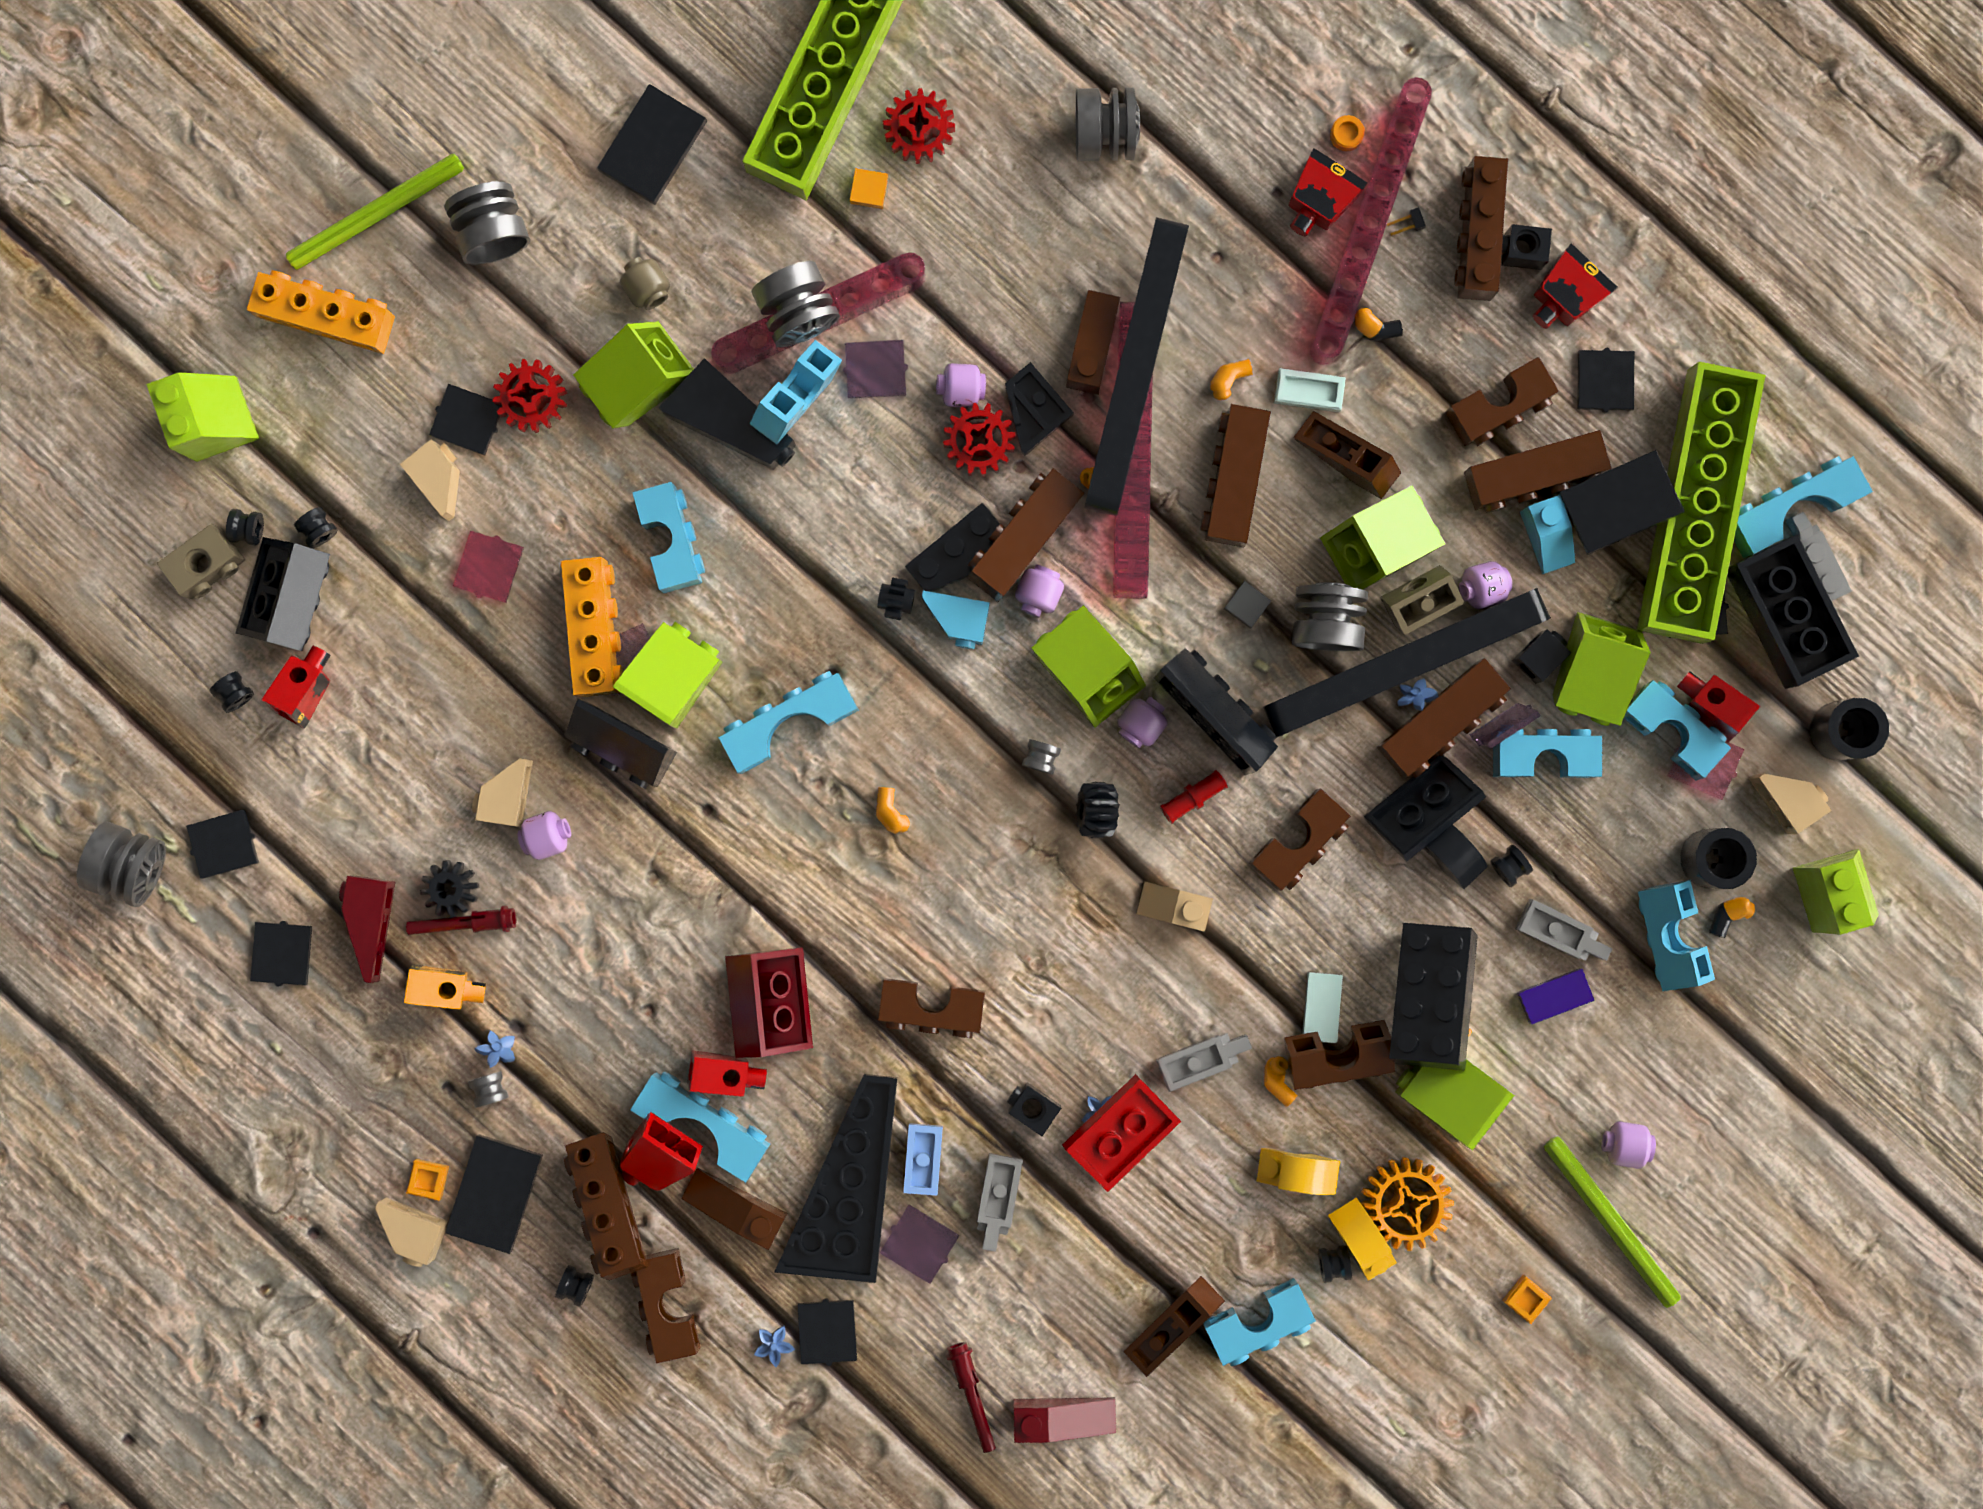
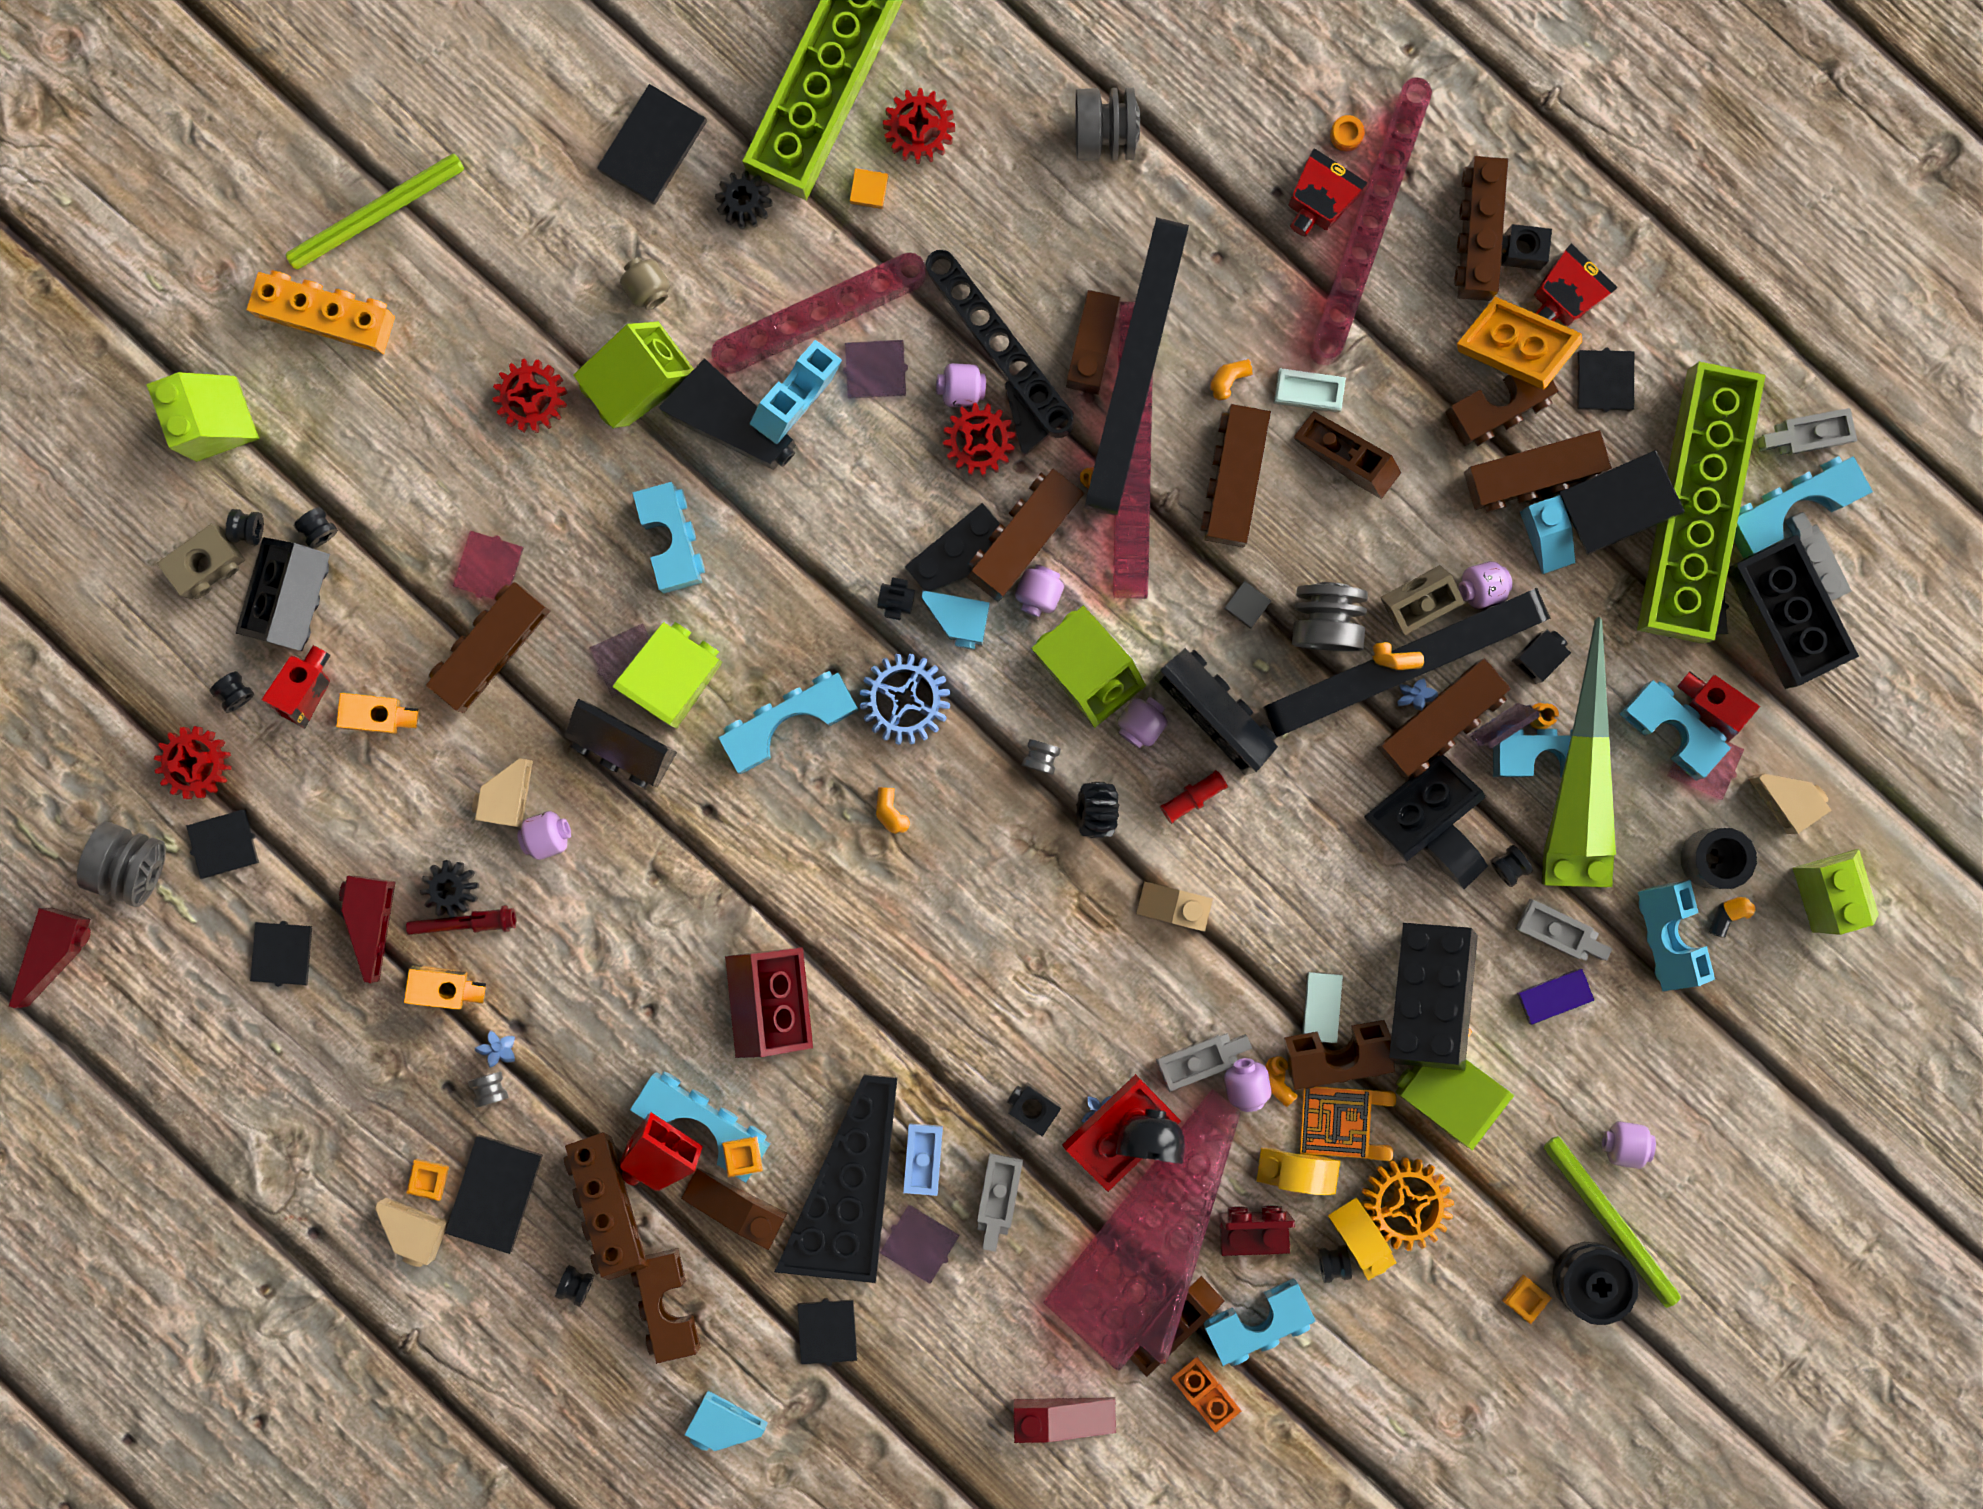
tan slope [400,439,460,521] -> none
black piece [429,384,502,456] -> none
flat silver wheel [444,181,530,265] -> none
light orange brick [561,557,623,697] -> none
red torso [687,1050,767,1097] -> none
flat silver wheel [751,261,840,347] -> none
medium blue plant [754,1326,795,1367] -> none
reddish brown arch [878,978,985,1038] -> none
dark red pin [946,1342,996,1453] -> none
reddish brown arch [1249,788,1351,891] -> none
slope [1320,485,1445,590] -> none
arm [1354,308,1403,341] -> none
piece [1387,207,1426,236] -> none
lime slope [1552,612,1651,726] -> none
black piece [1810,698,1889,761] -> none
none -> dark red slope [8,908,91,1008]
none -> red gear [154,726,232,799]
none -> light orange torso [336,693,419,734]
none -> reddish brown brick [426,582,551,713]
none -> medium azure slope [685,1391,768,1451]
none -> black gear [715,170,773,230]
none -> light orange tile [722,1136,763,1177]
none -> light blue gear [860,654,950,745]
none -> black beam [926,250,1074,438]
none -> clear pink wing [1043,1089,1241,1371]
none -> black cylinder [1116,1109,1185,1164]
none -> orange slope [1171,1356,1242,1433]
none -> dark red bracket [1219,1205,1295,1256]
none -> lavender head [1224,1058,1272,1112]
none -> flag [1300,1086,1396,1161]
none -> light orange arm [1372,642,1424,670]
none -> light orange plate [1457,297,1582,390]
none -> light orange pin [1527,703,1559,729]
none -> lime plate [1542,617,1616,887]
none -> black wheel [1552,1241,1639,1325]
none -> light grey hinge [1757,408,1857,455]

